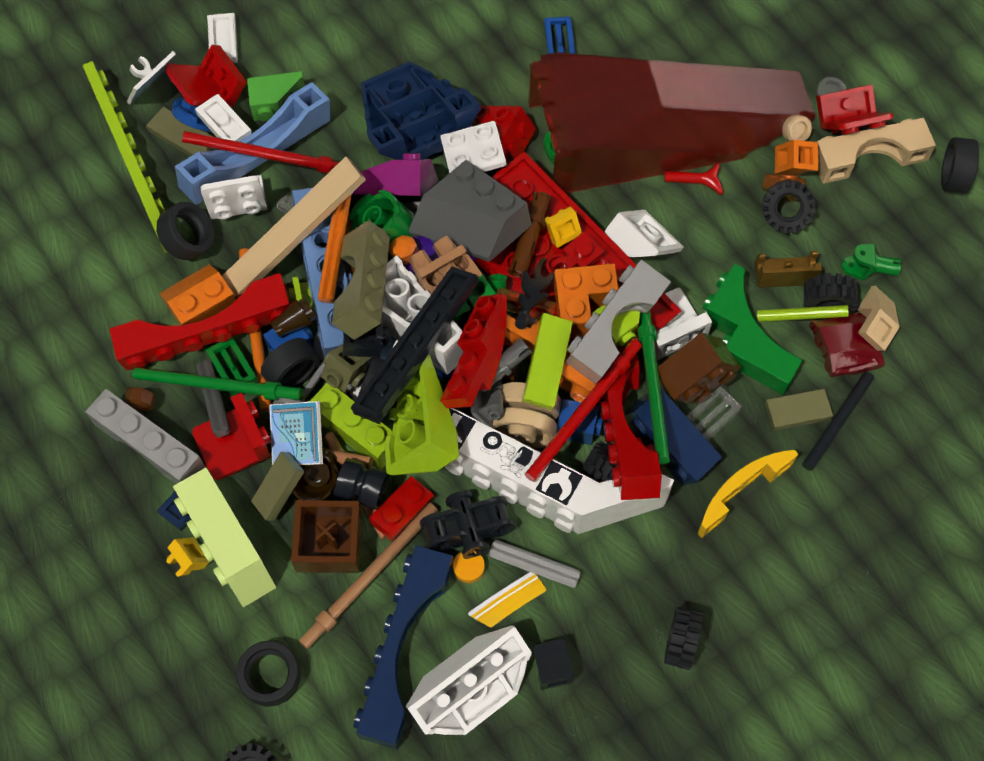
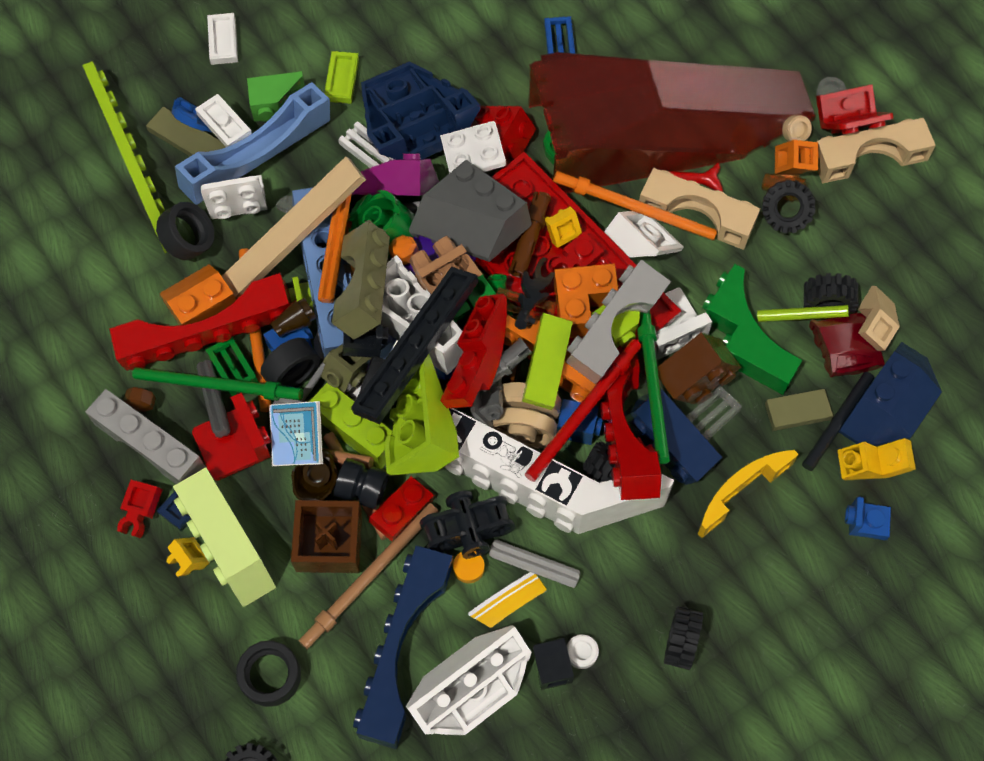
white piece [127,51,176,105] -> none
red bracket [164,45,247,107] -> none
red bar [182,131,339,174] -> none
olive tile [251,452,304,521] -> none
pearl gold hinge [754,251,822,288] -> none
green piece [841,244,901,280] -> none
black tyre [941,137,979,193] -> none
none -> red plate [117,479,163,538]
none -> lime tile [324,51,359,104]
none -> white tile [338,121,396,168]
none -> orange bar [553,171,717,240]
none -> white tile [567,635,599,669]
none -> tan arch [639,168,760,250]
none -> yellow slope [837,438,916,480]
none -> dark blue wedge [839,342,942,446]
none -> blue bracket [845,496,891,540]

